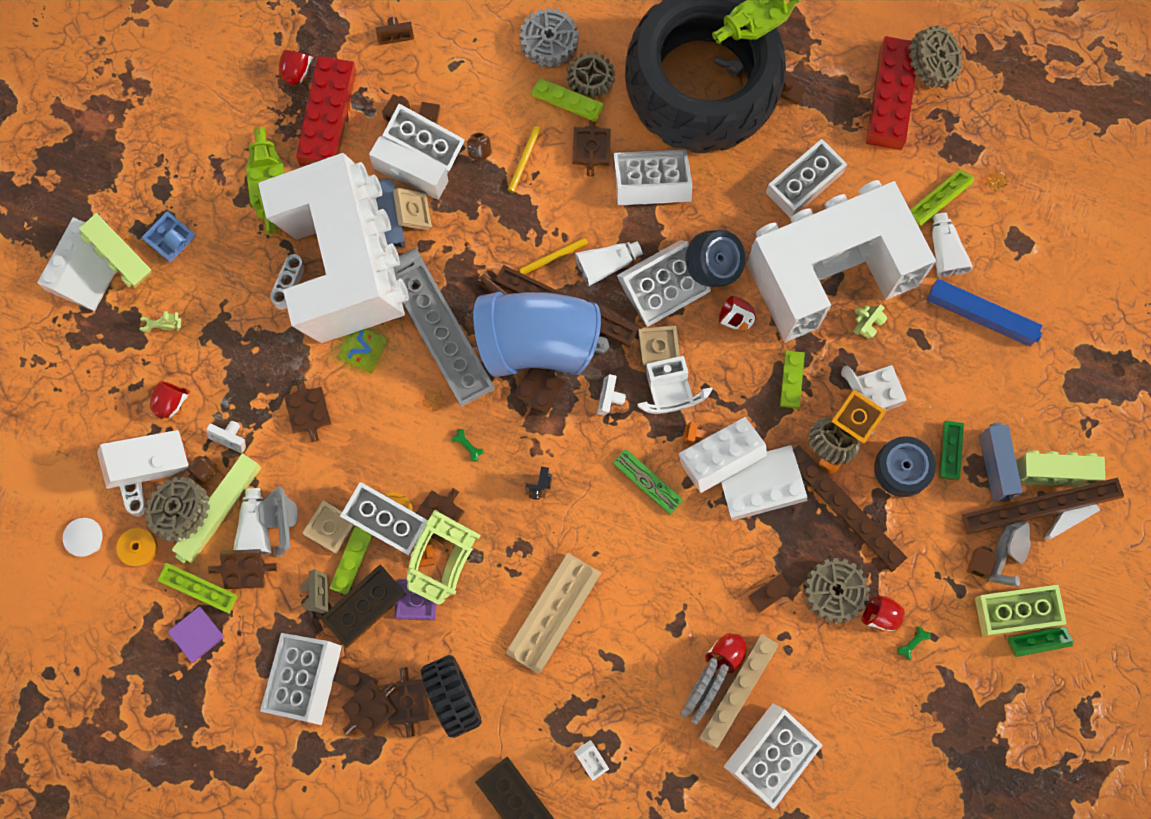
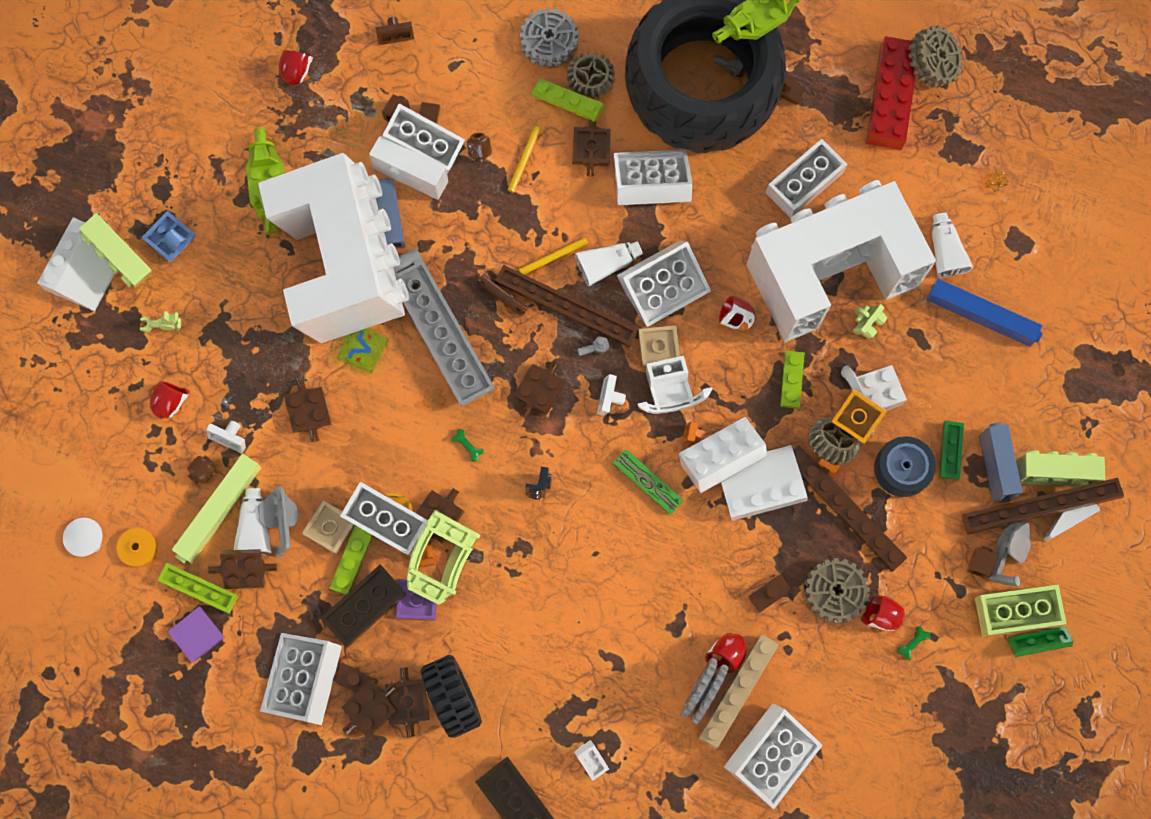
white brick [97,430,188,489] -> none
white beam [120,482,147,517] -> none
dark tan piece [144,476,210,542] -> none
white beam [270,254,305,310] -> none
red brick [296,56,356,166] -> none
dark tan tile [299,569,328,614] -> none
tan plate [393,188,432,230] -> none
medium blue cylinder [473,292,601,377] -> none
tan plate [506,553,601,674] -> none
black wheel [685,230,746,287] -> none
lime plate [910,169,974,226] -> none

